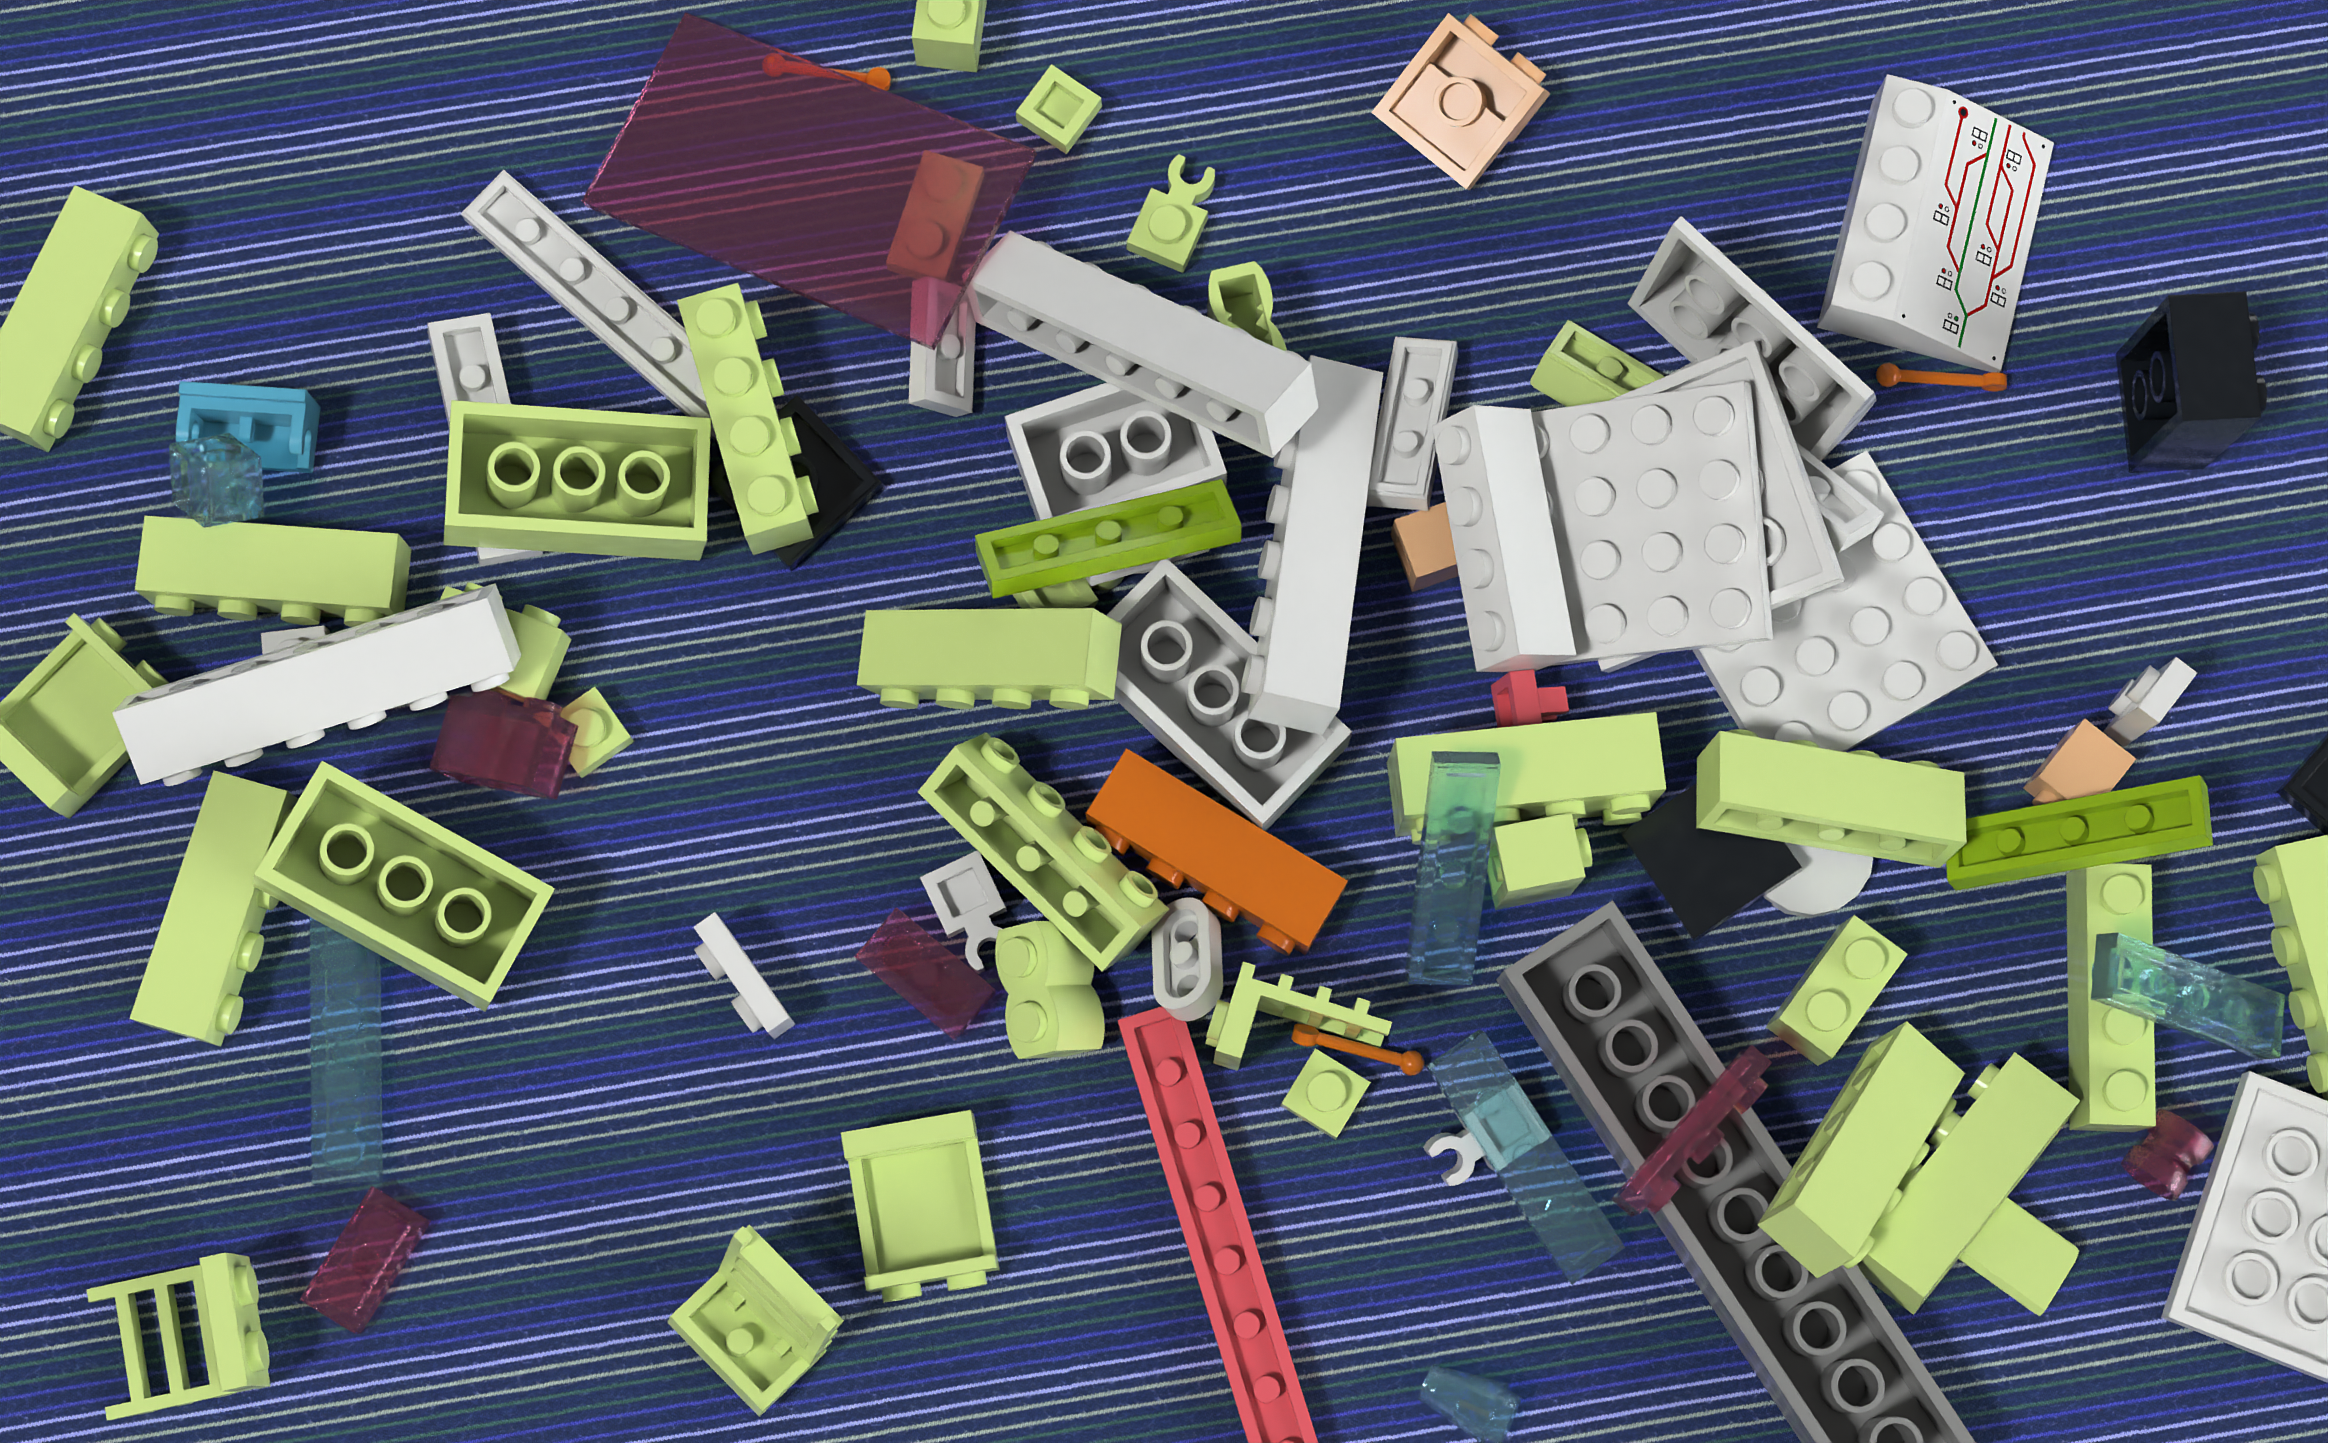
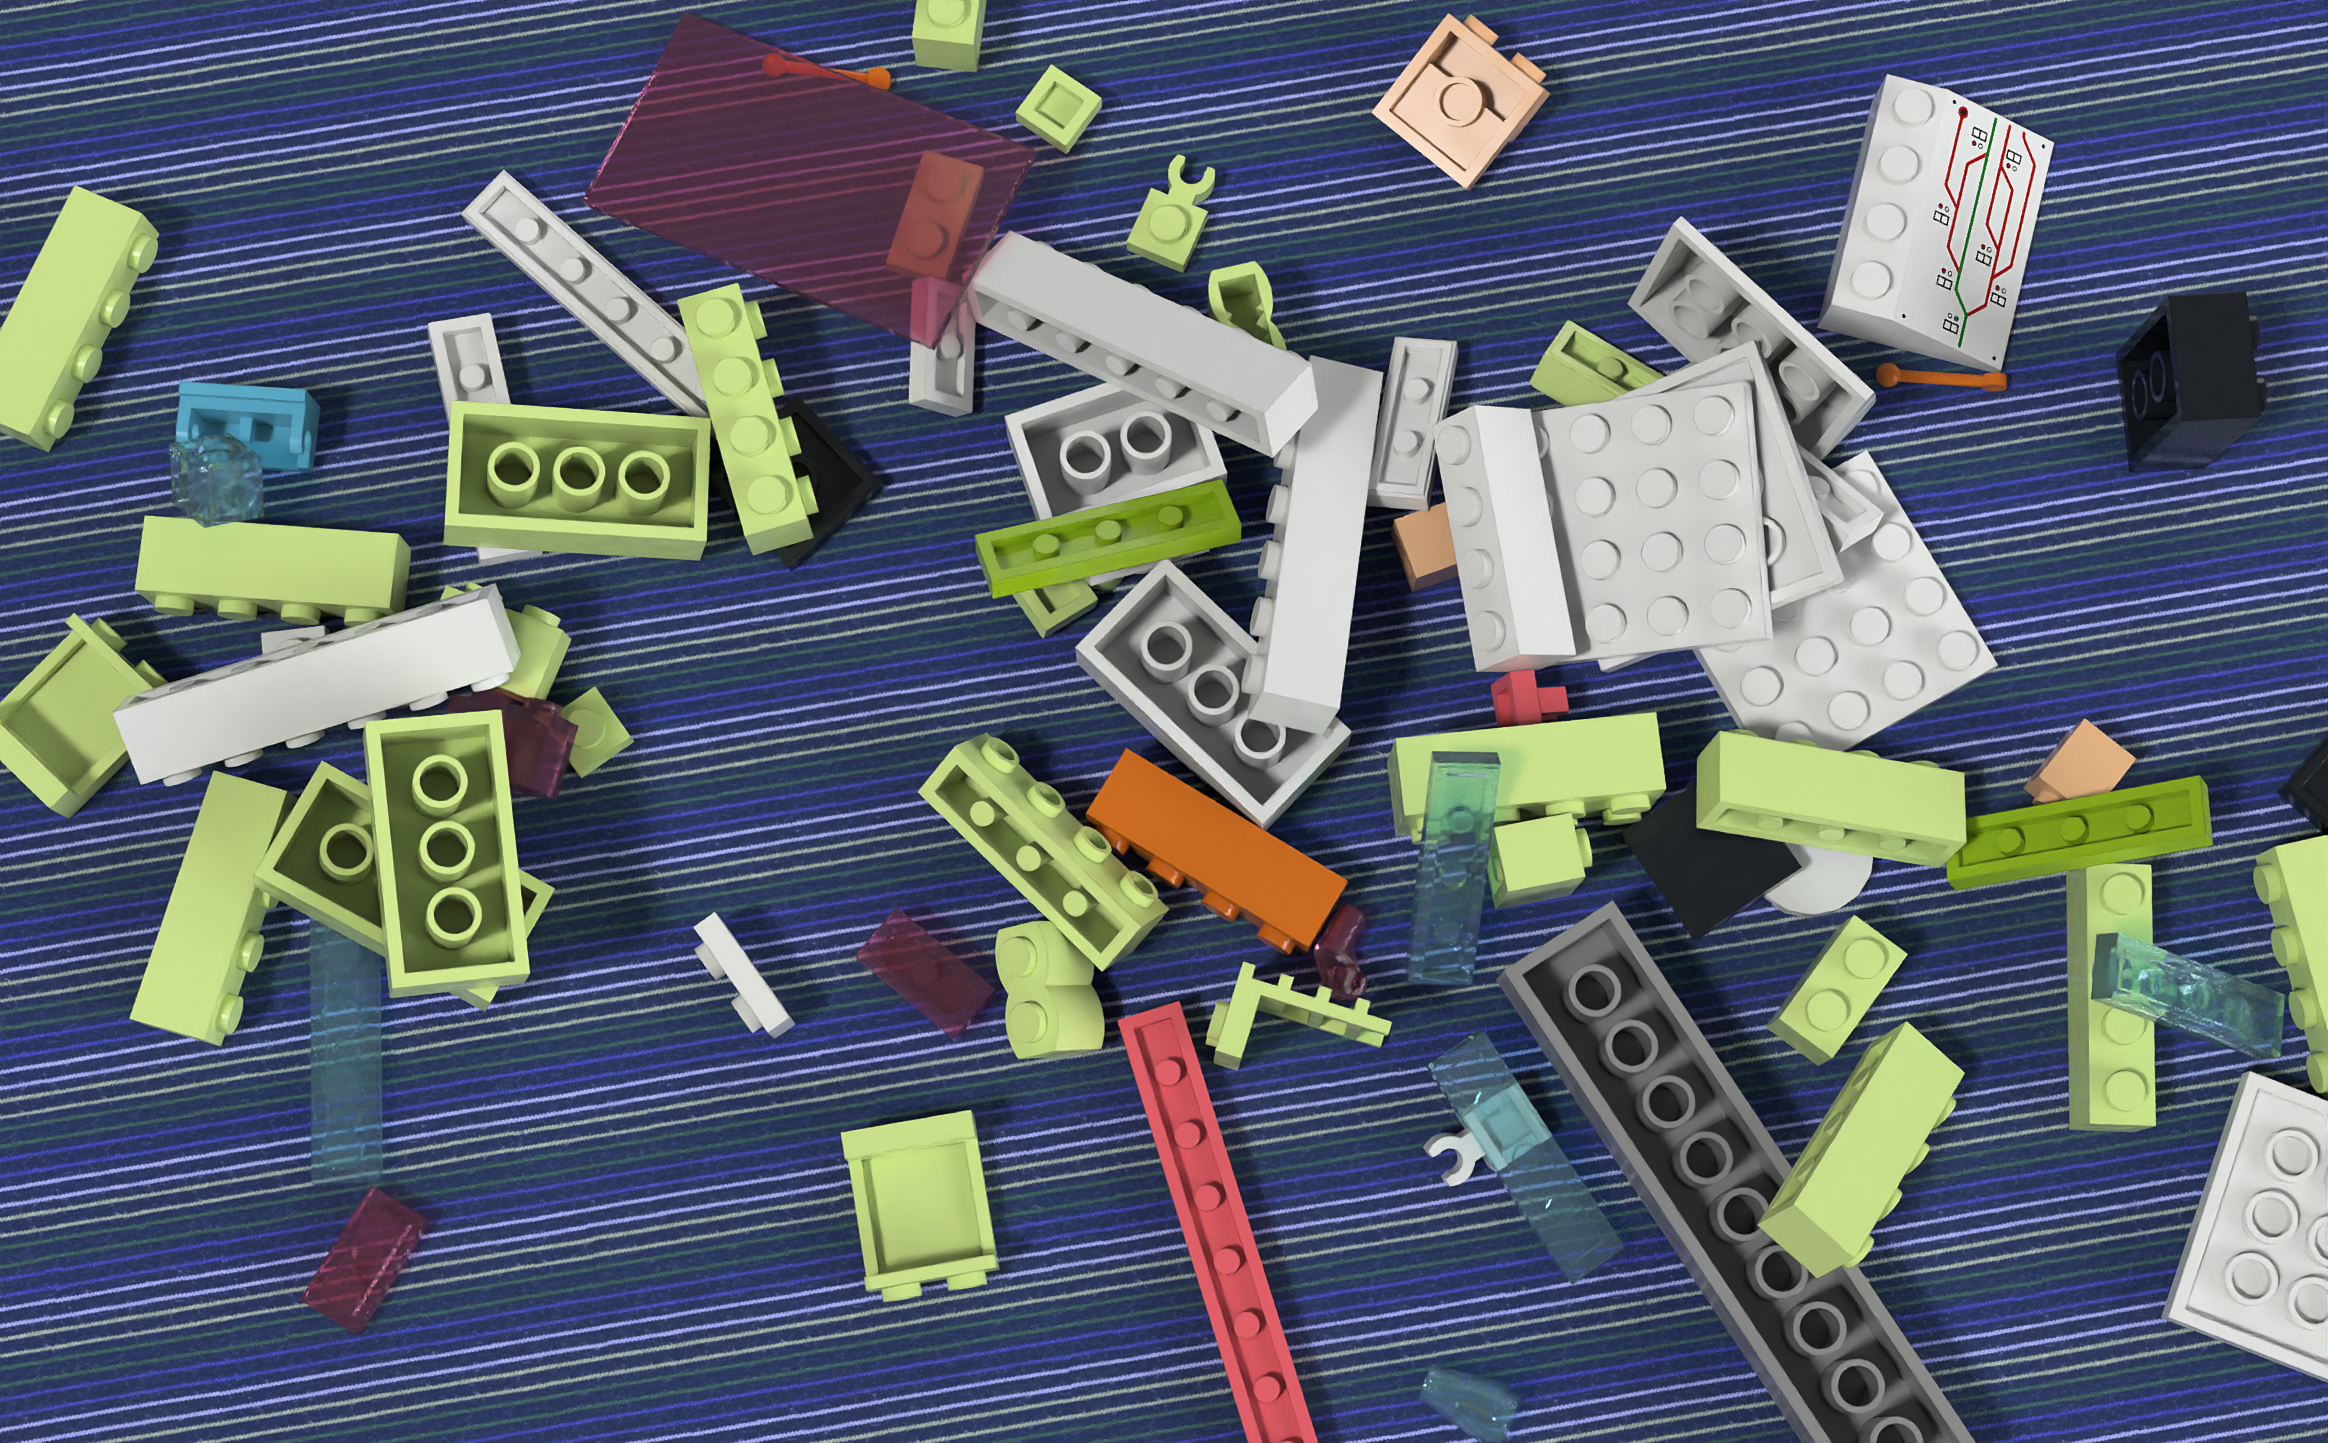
yellowish green plate [86,1252,271,1420] -> none
yellowish green plate [667,1225,844,1417] -> none
yellowish green brick [857,608,1122,710] -> none
white plate [920,850,1007,974] -> none
white plate [1152,897,1223,1021] -> none
yellowish green plate [1280,1048,1371,1140] -> none
orange hinge [1291,1023,1425,1076] -> none
clear pink plate [1611,1045,1772,1217] -> none
yellowish green brick [1857,1052,2080,1315] -> none
yellowish green slope [1959,1198,2079,1316] -> none
white plate [2103,657,2197,747] -> none
clear pink wheel [2120,1109,2214,1201] -> none
none -> yellowish green brick [363,709,530,998]
none -> clear pink arm [1313,903,1369,1000]

